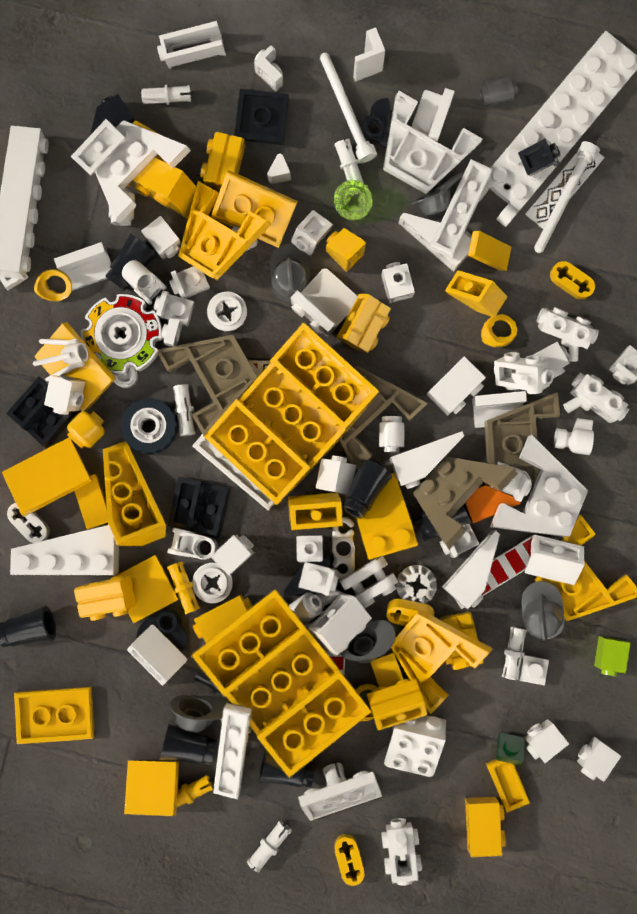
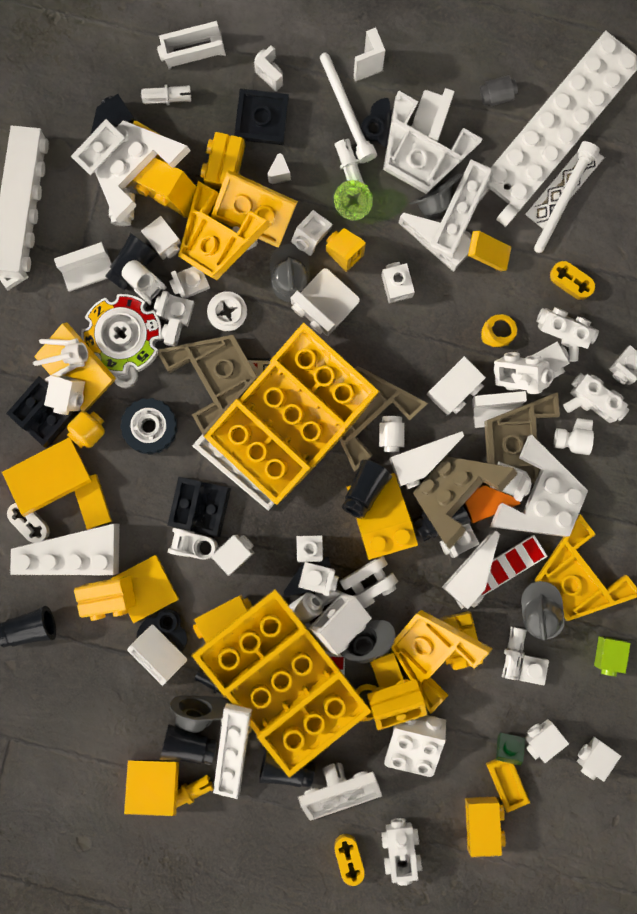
yellow tile [14,686,95,744] -> none
yellow piece [34,269,72,301] -> none
yellow wedge [103,441,166,546] -> none
yellow pin [167,561,200,615] -> none
white pin [173,384,196,436] -> none
white gear [192,563,233,603] -> none
white pin [247,821,292,872] -> none
yellow brick [288,493,343,530] -> none
white brick [316,455,356,494] -> none
white piece [332,517,355,580] -> none
yellow brick [336,294,391,353] -> none
yellow beam [386,599,434,626] -> none
white gear [396,565,437,604] -> none
yellow slope [445,270,508,318] -> none
black bracket [518,138,561,177] -> none
white panel [525,535,584,585] -> none

